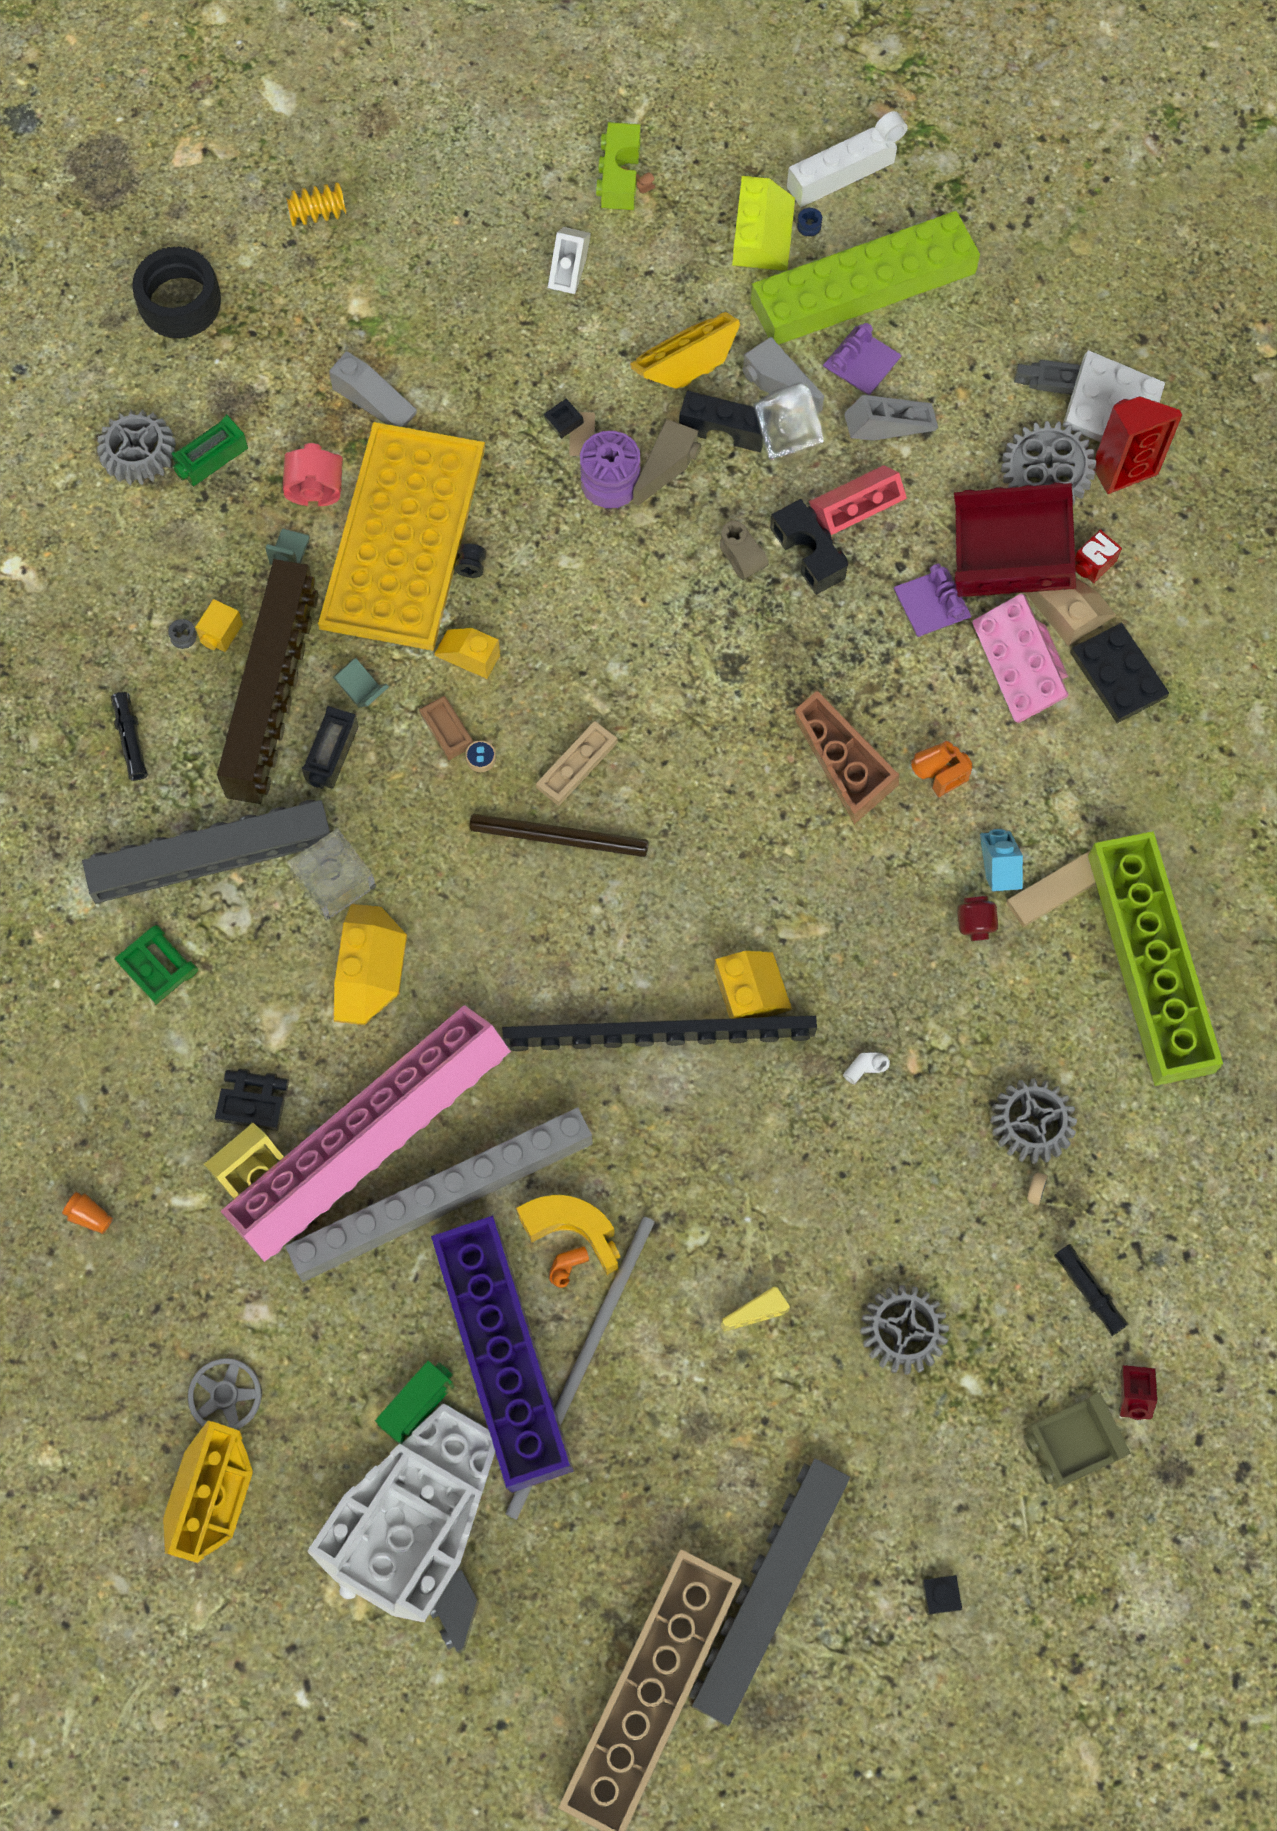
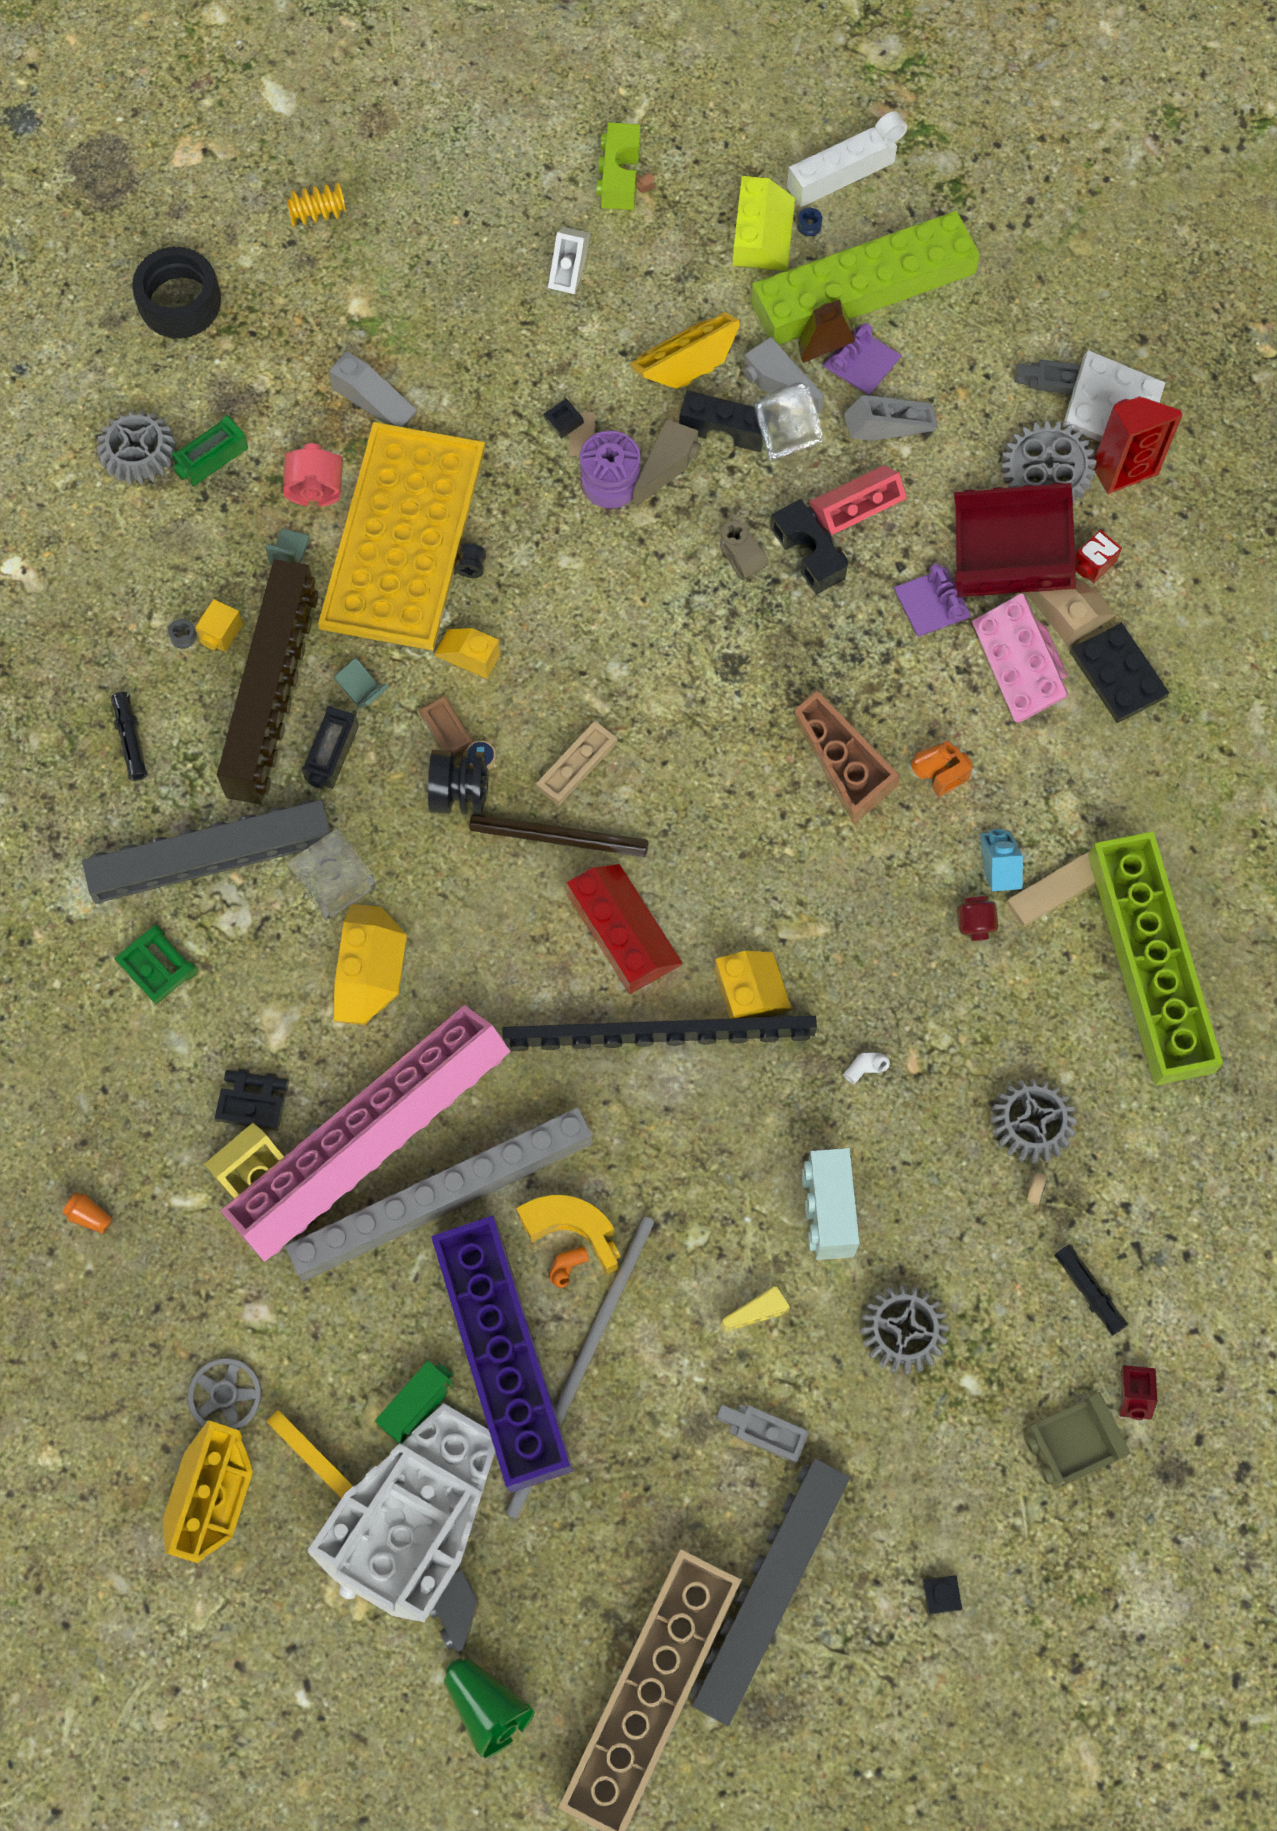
none -> yellow beam [266,1409,353,1499]
none -> black wheel [428,750,489,816]
none -> green cone [444,1658,535,1758]
none -> red slope [566,864,683,995]
none -> light grey hinge [716,1405,809,1464]
none -> reddish brown slope [798,299,855,363]
none -> light aqua brick [802,1148,860,1260]

